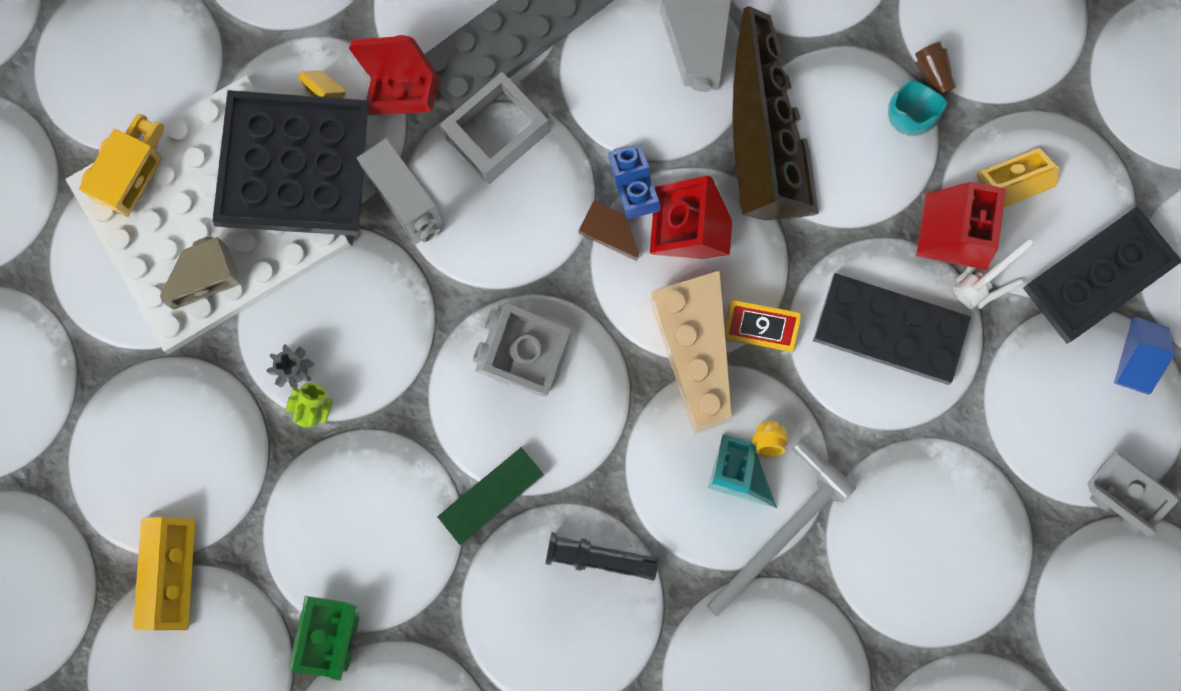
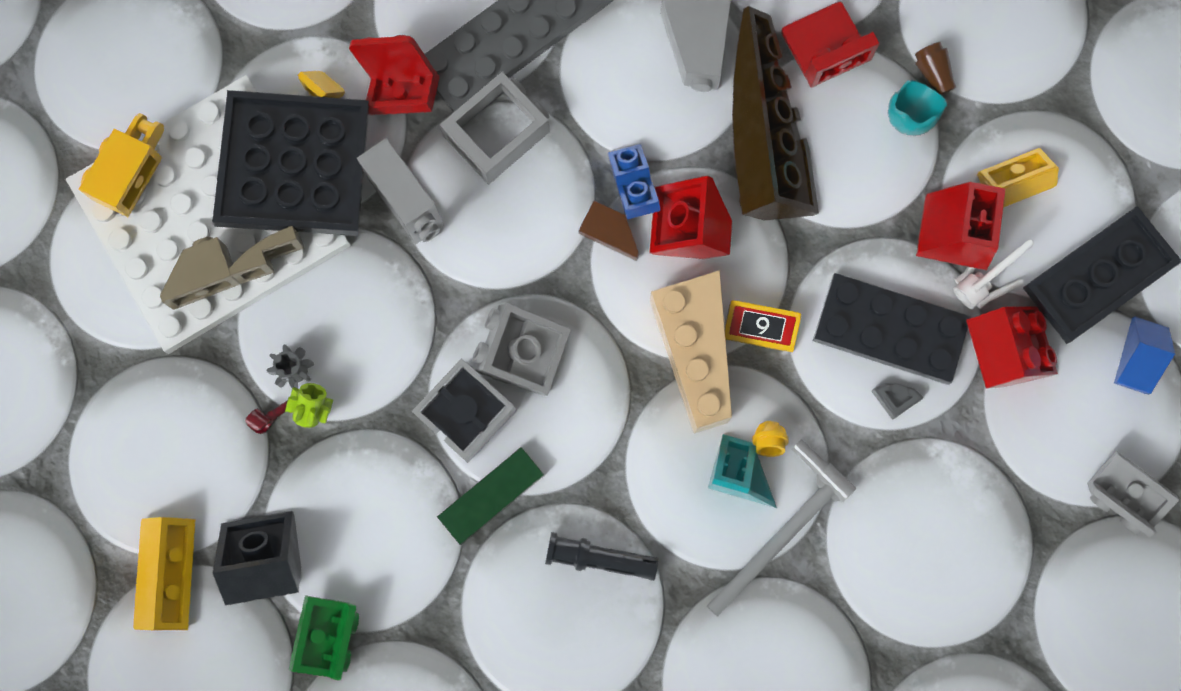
none -> black slope [212,511,301,606]
none -> dark tan slope [229,226,304,284]
none -> dark red hand [245,400,288,434]
none -> black piece [412,358,516,463]
none -> red bracket [781,1,880,88]
none -> dark grey tile [872,383,923,420]
none -> red slope [966,306,1058,389]

